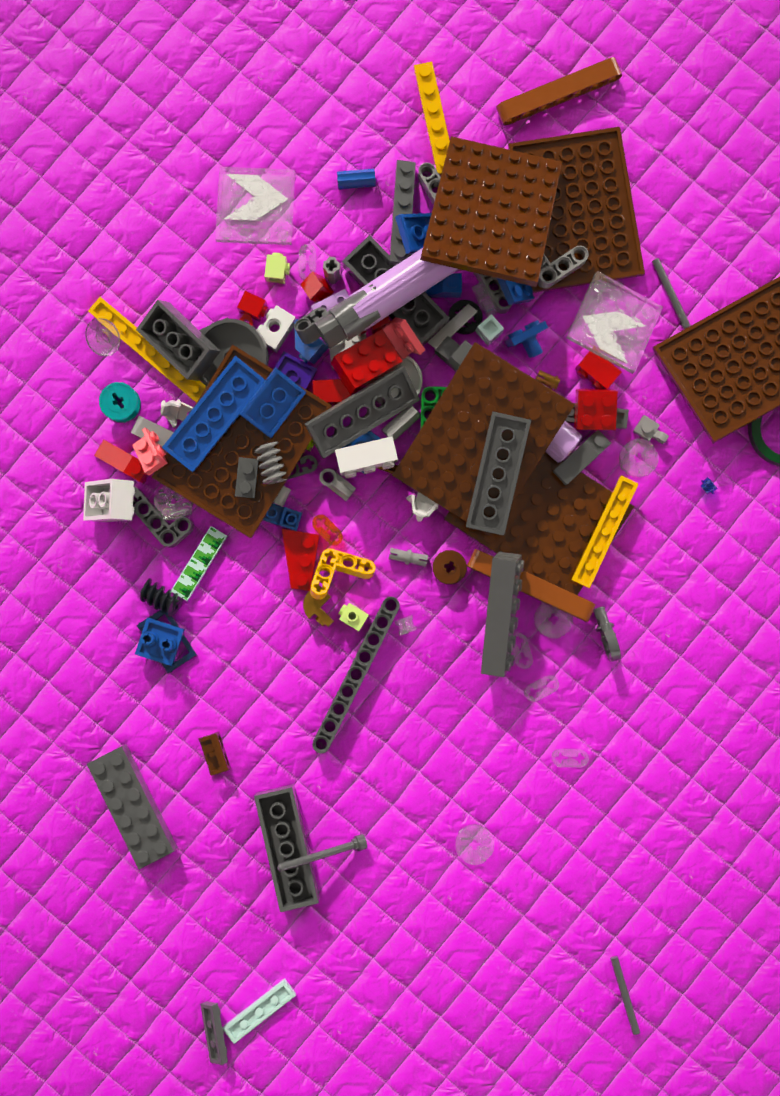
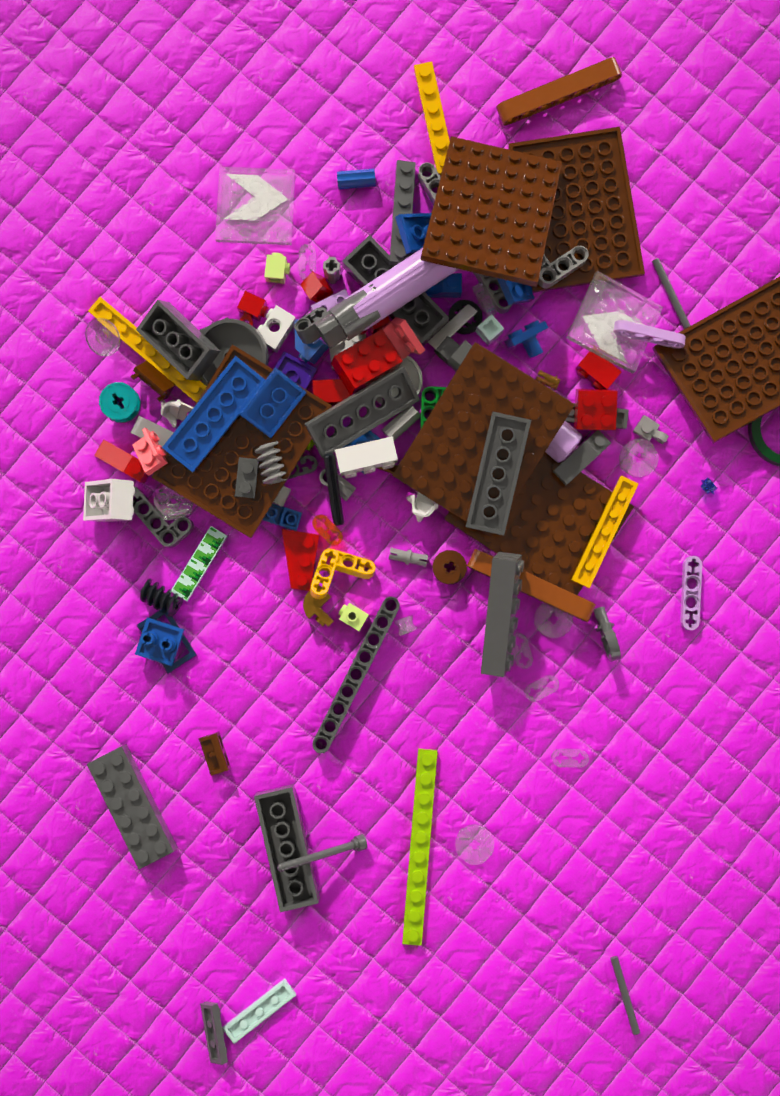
none -> reddish brown hinge [131,360,175,402]
none -> black axle [323,453,344,526]
none -> lime plate [402,748,437,946]
none -> lavender beam [613,320,686,348]
none -> lavender beam [680,556,702,630]

